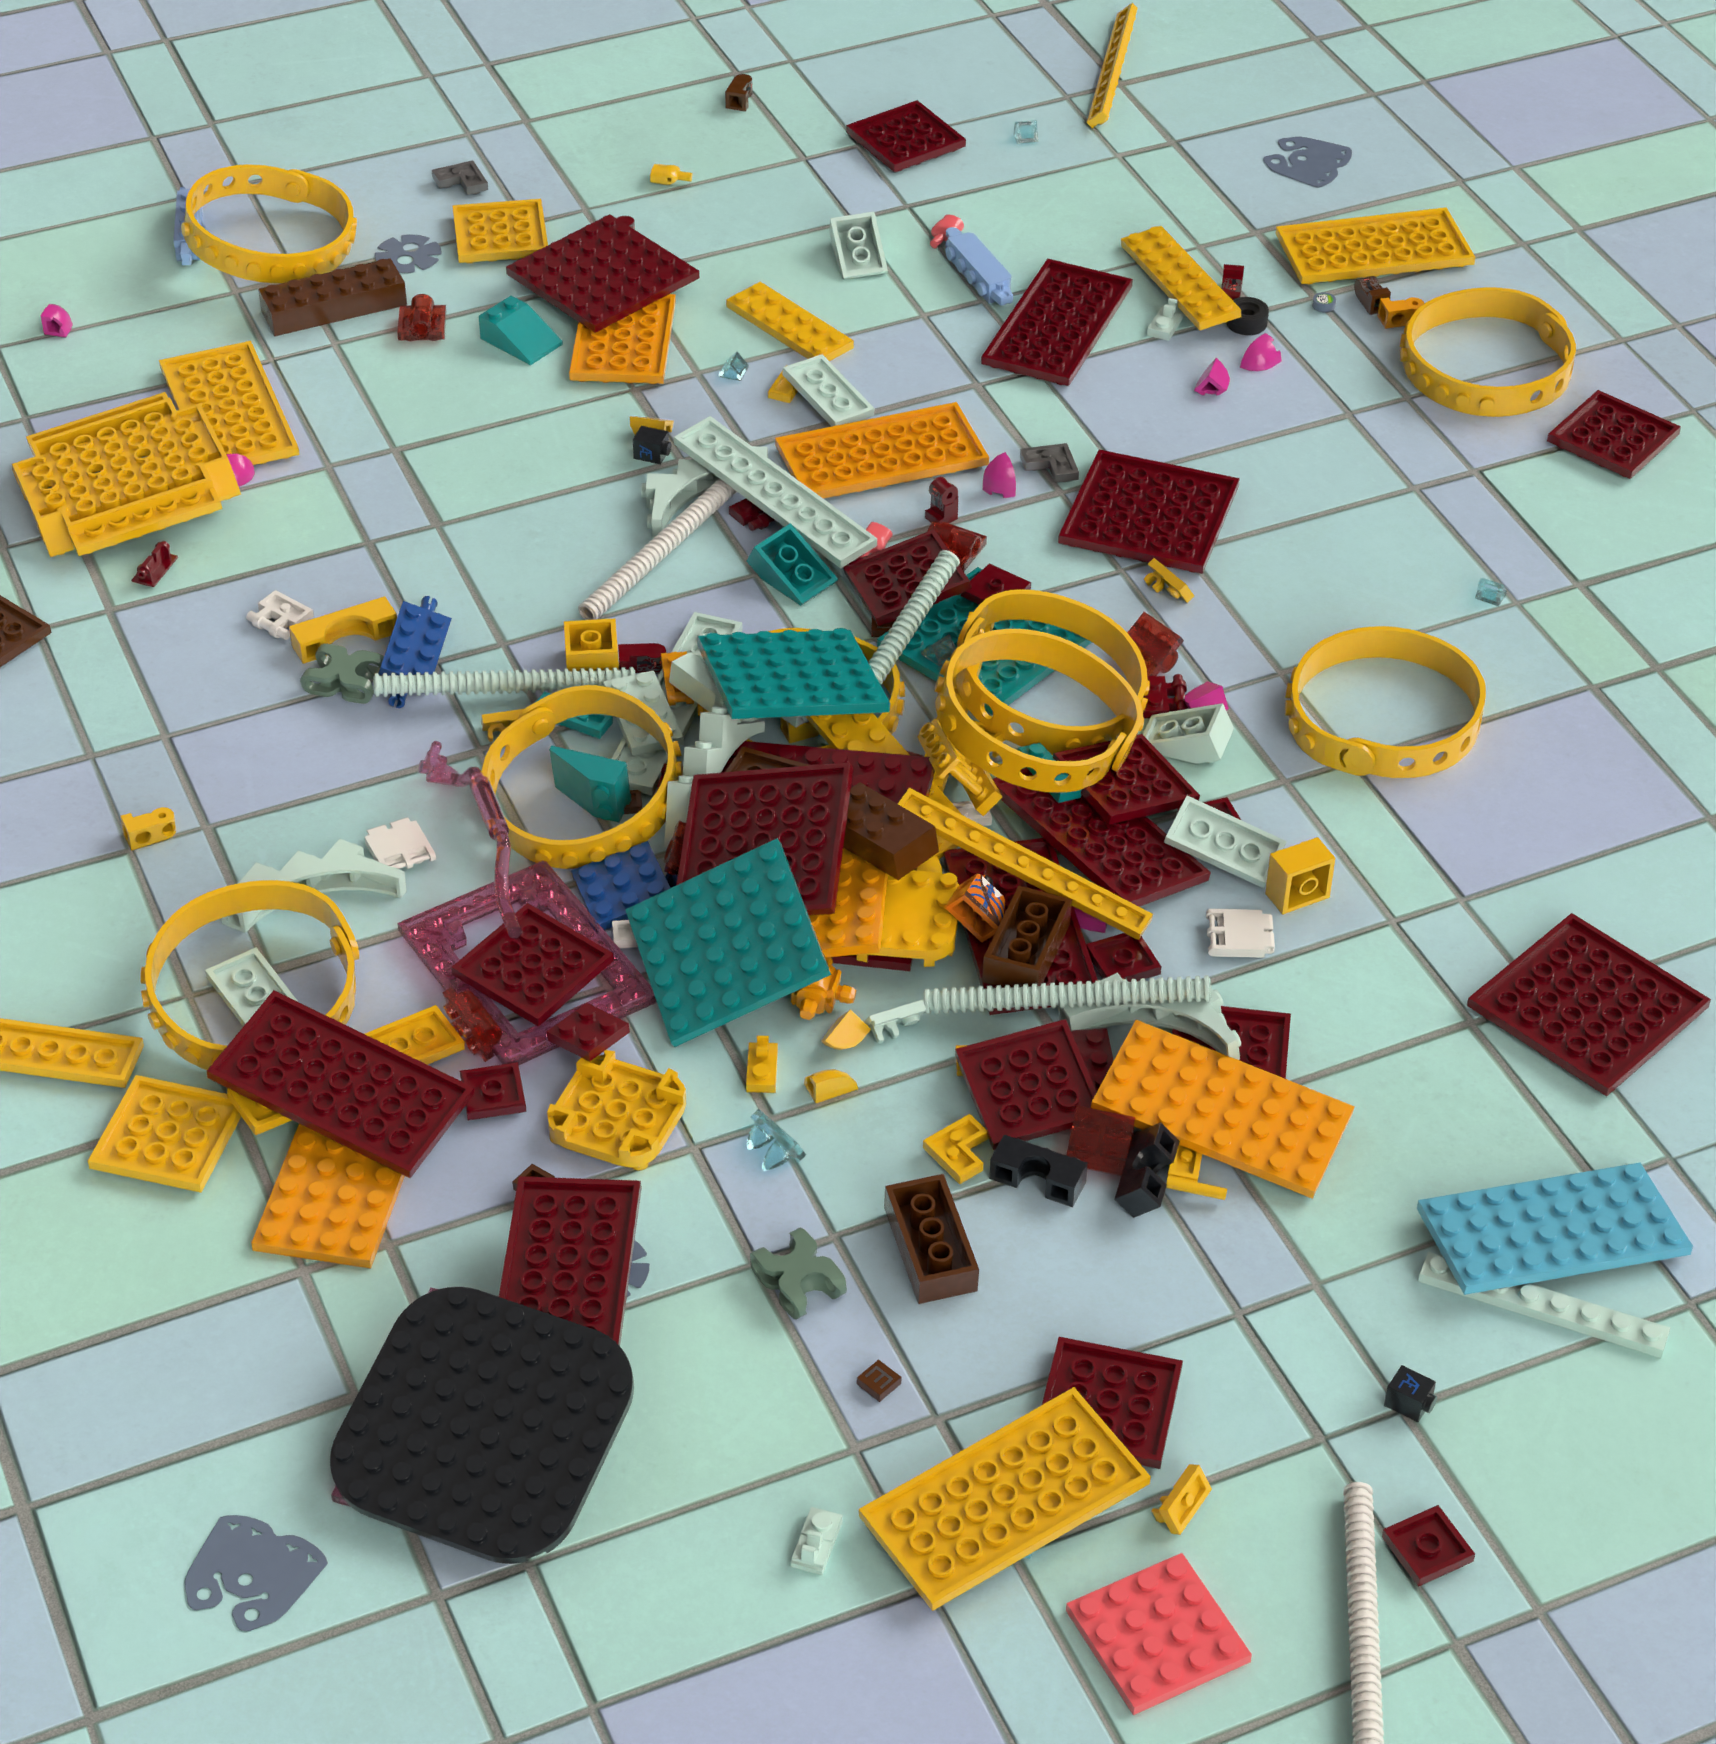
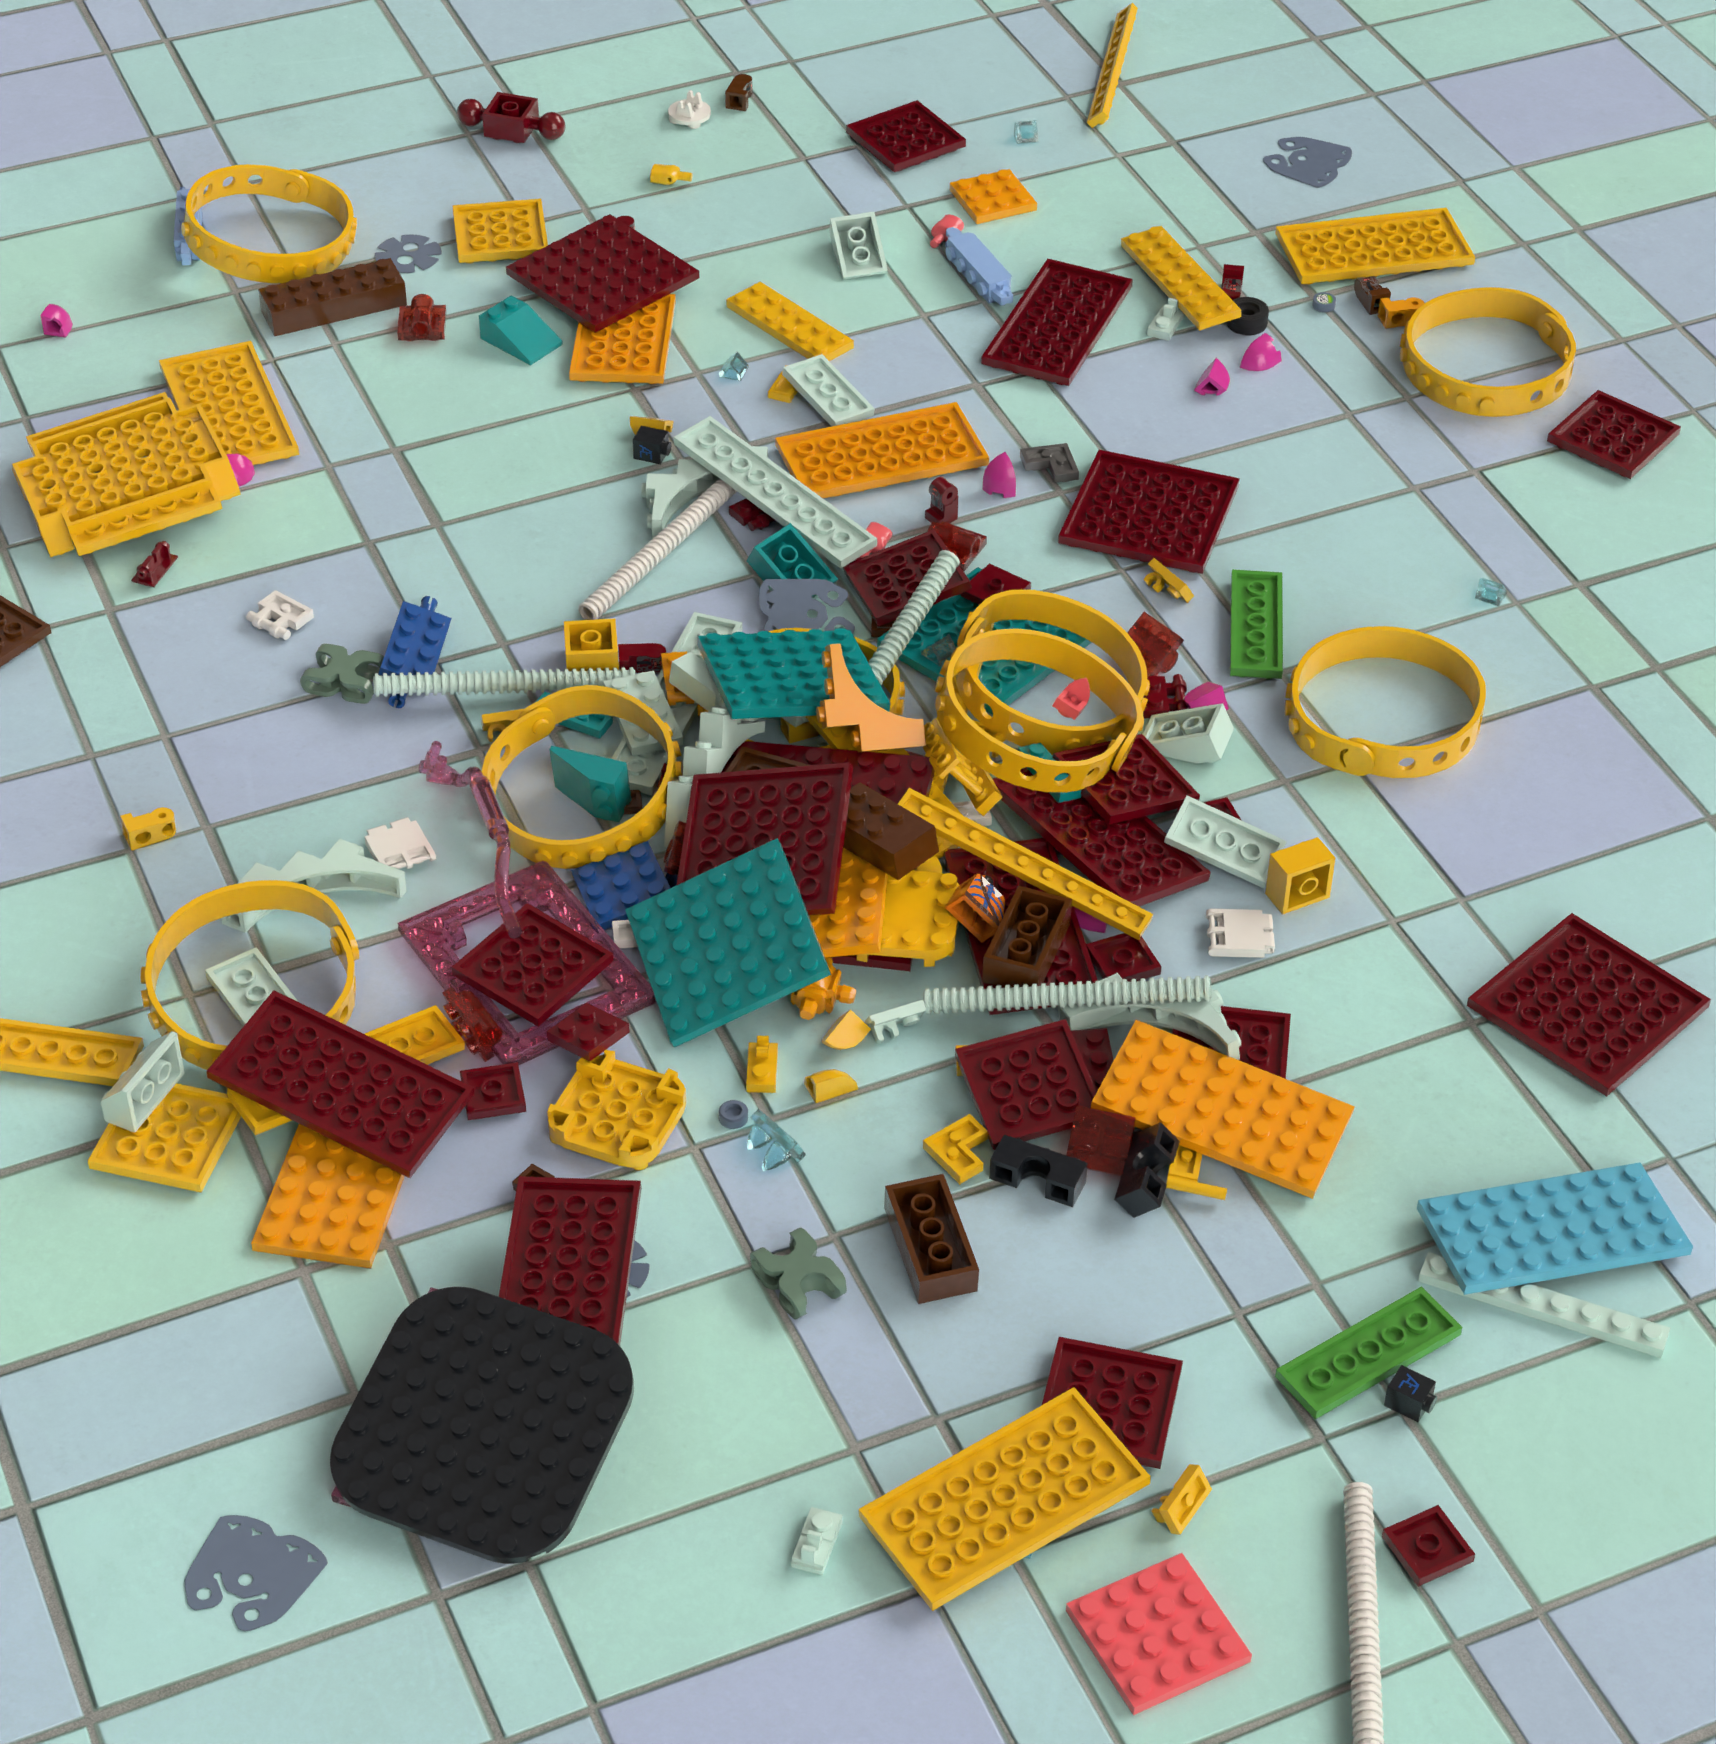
yellow arch [289,596,397,664] -> none
flat silver plate [432,160,488,195] -> none
reddish brown tile [857,1359,902,1402] -> none
none -> light aqua slope [101,1031,185,1133]
none -> dark red brick [457,92,566,143]
none -> white plate [668,90,711,129]
none -> sand blue tile [719,1100,748,1129]
none -> sand blue piece [759,579,855,633]
none -> light orange arch [816,644,926,753]
none -> light orange plate [949,169,1037,224]
none -> coral plate [1052,678,1090,720]
none -> bright green plate [1230,569,1283,679]
none -> bright green plate [1275,1286,1463,1419]

